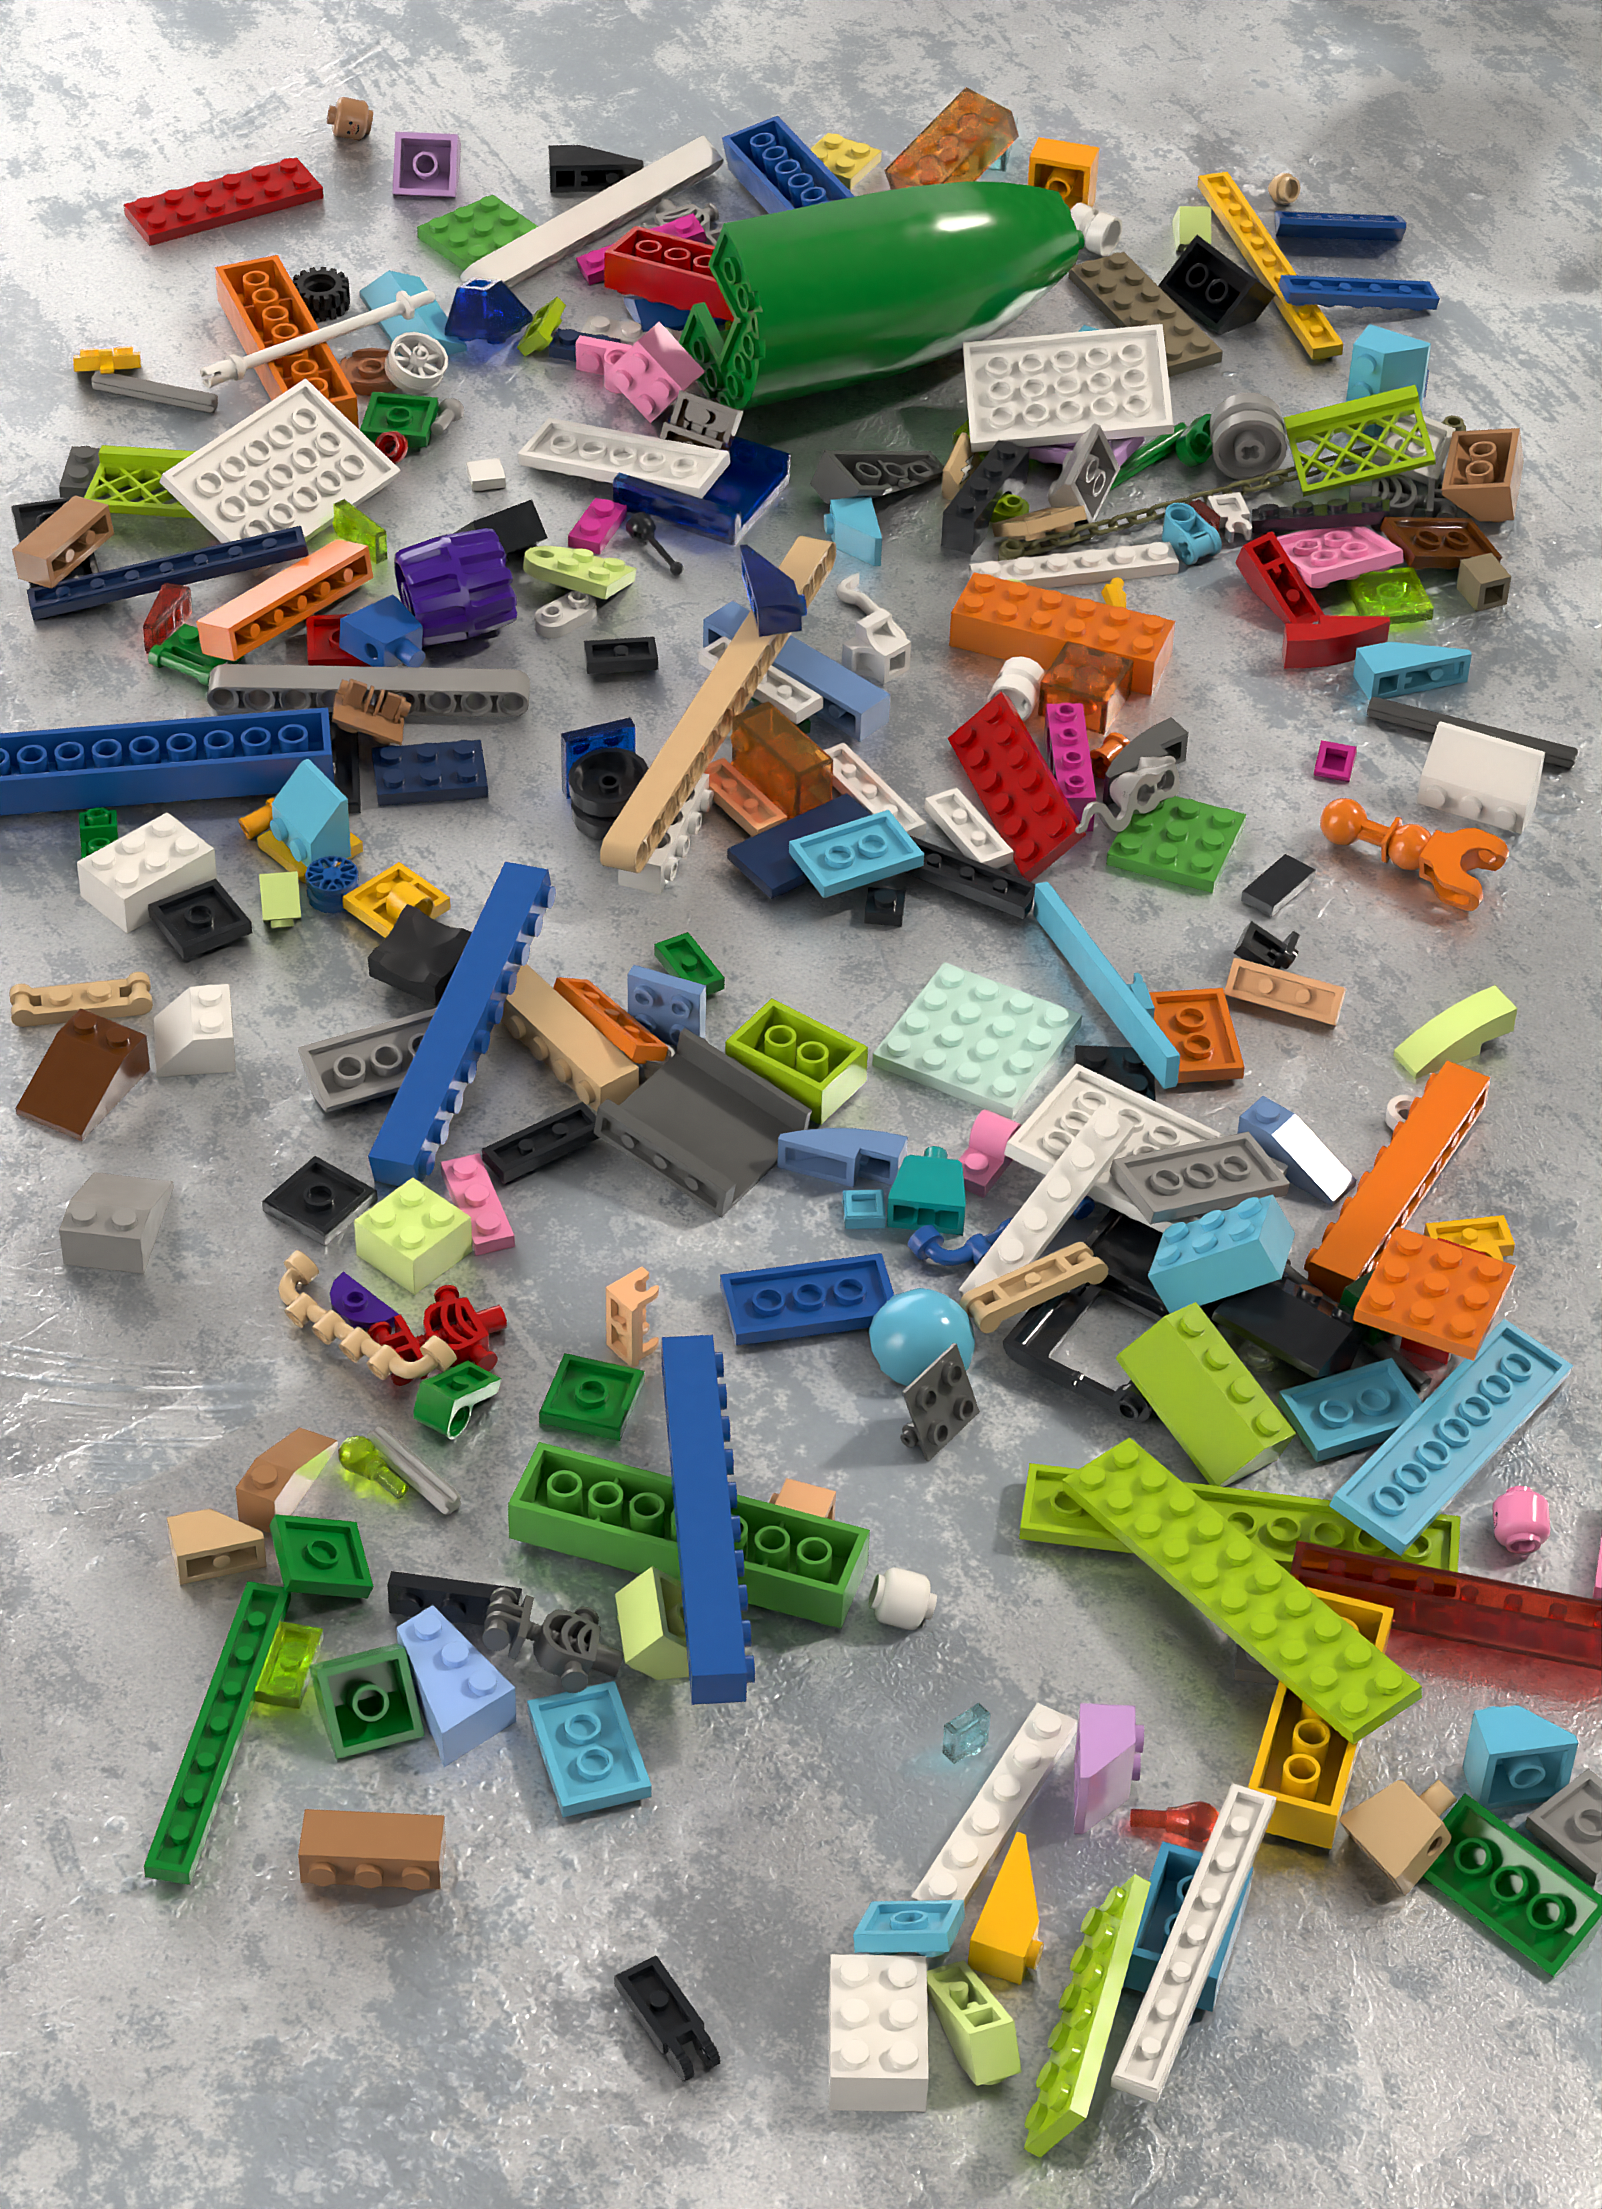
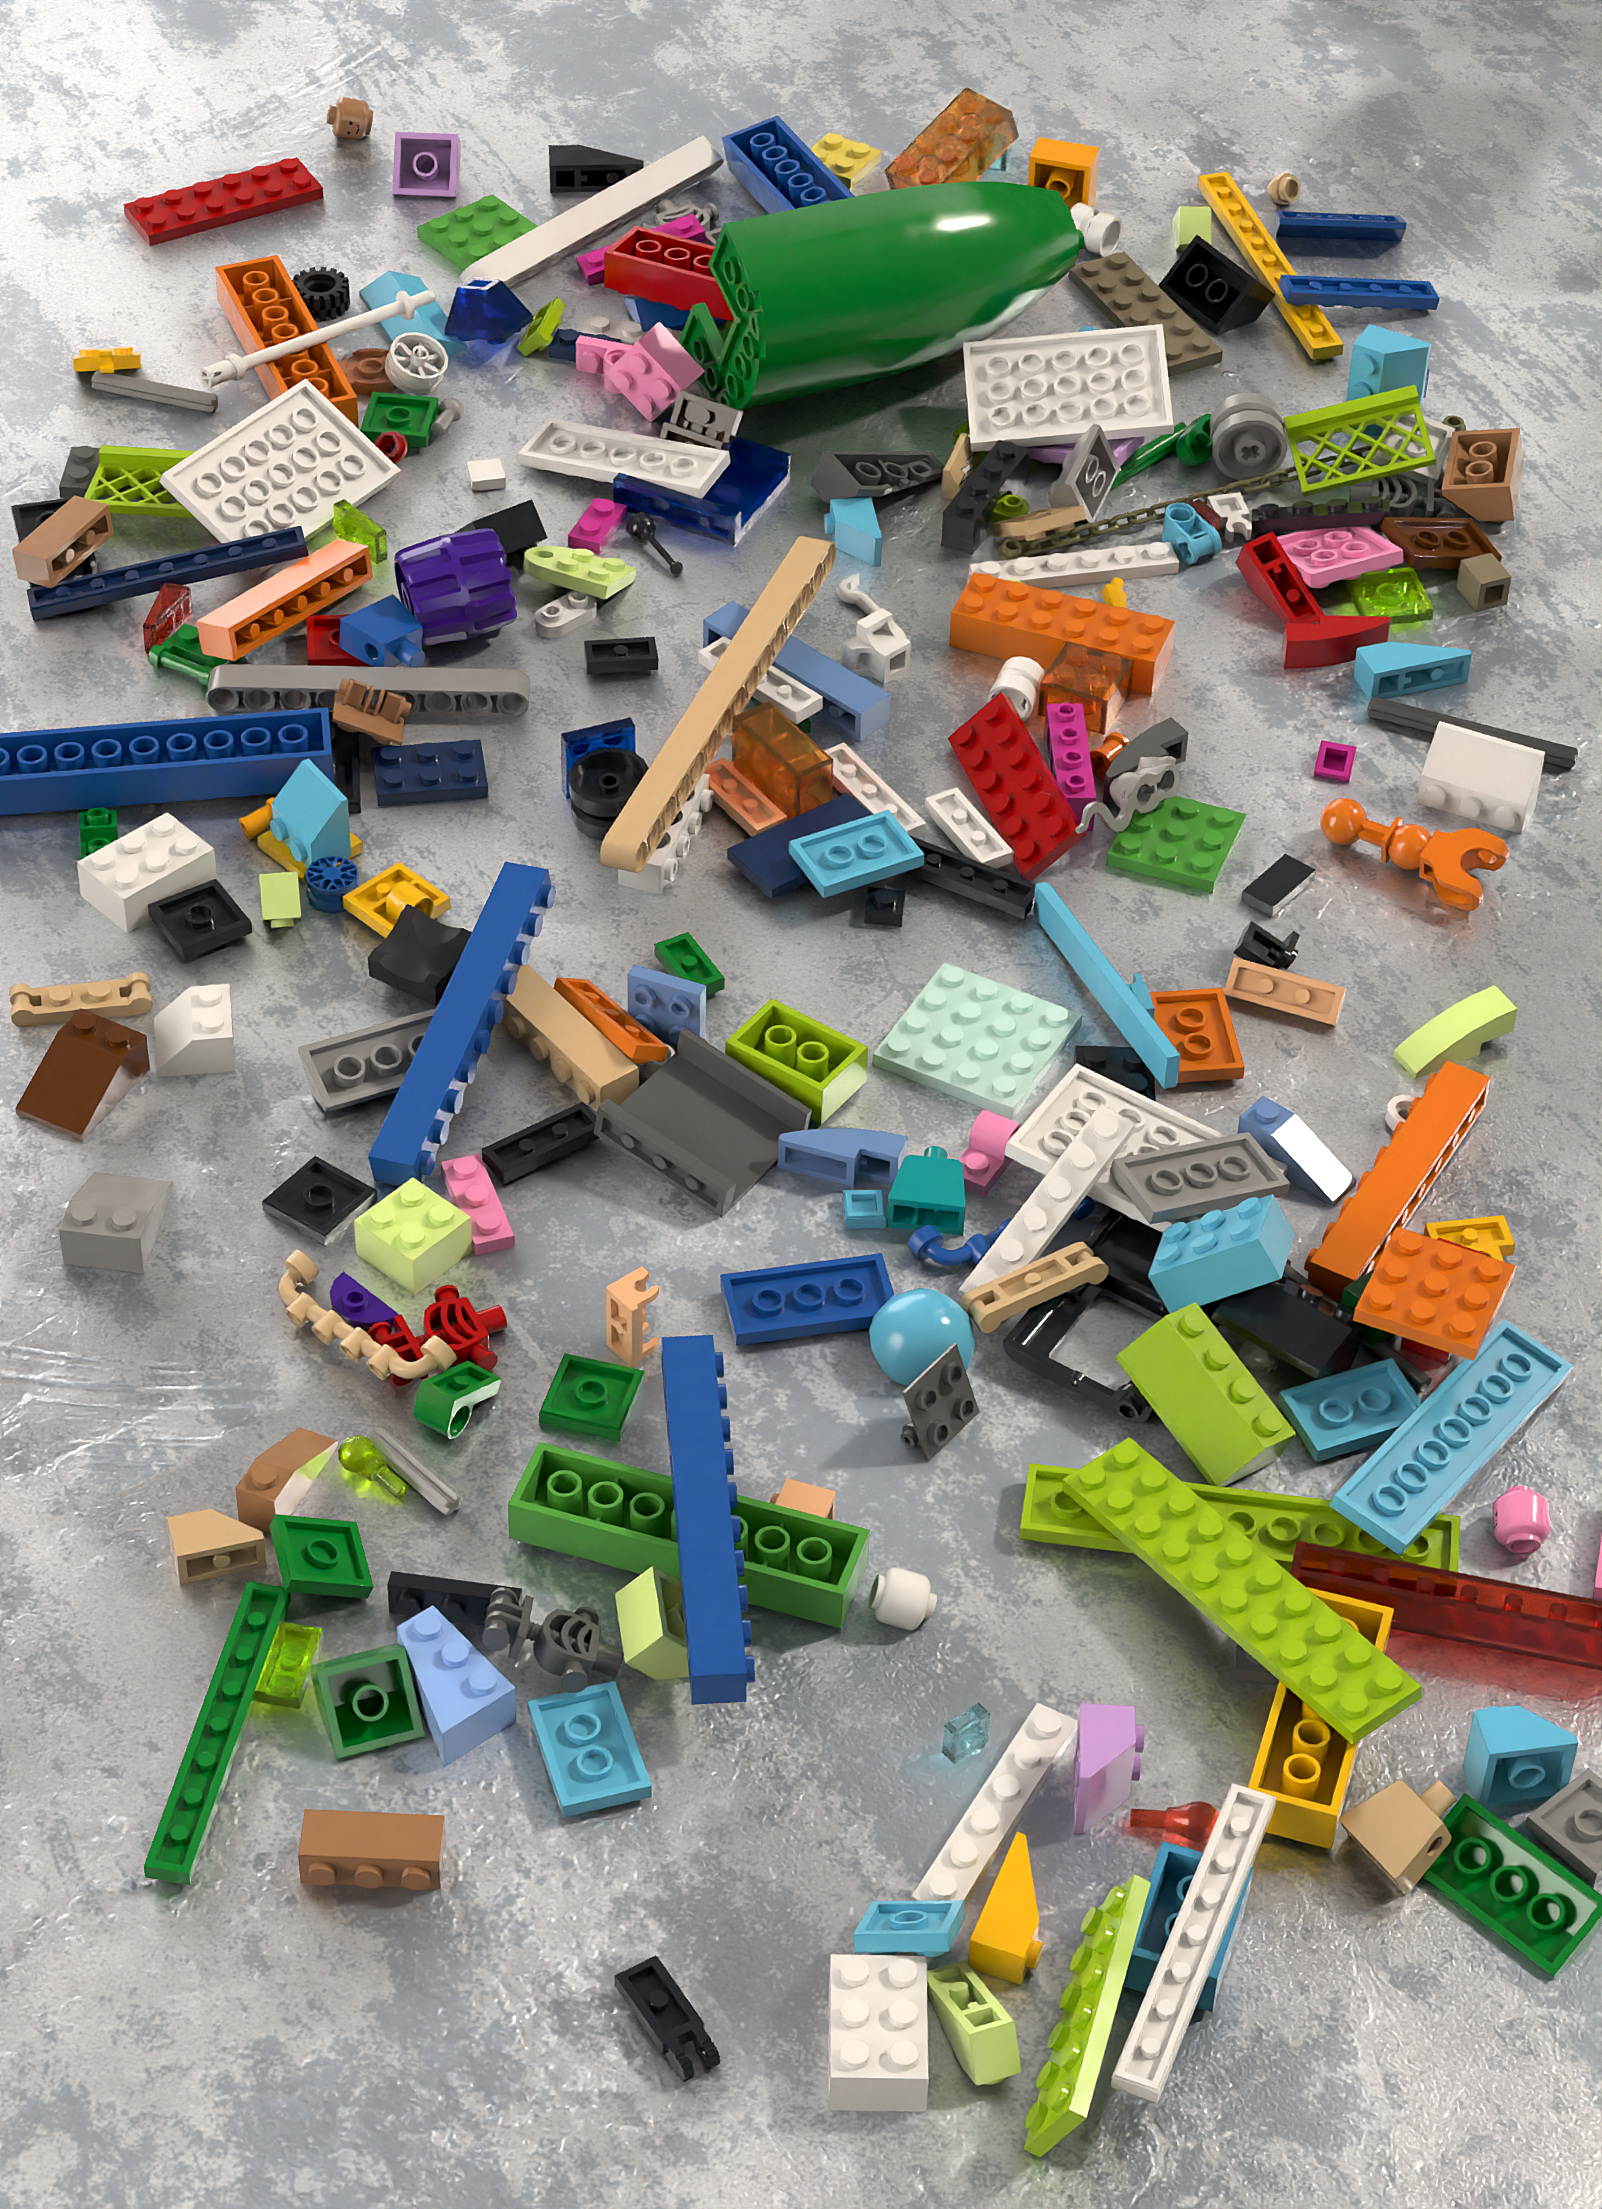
clear blue slope [740,544,807,637] -> none

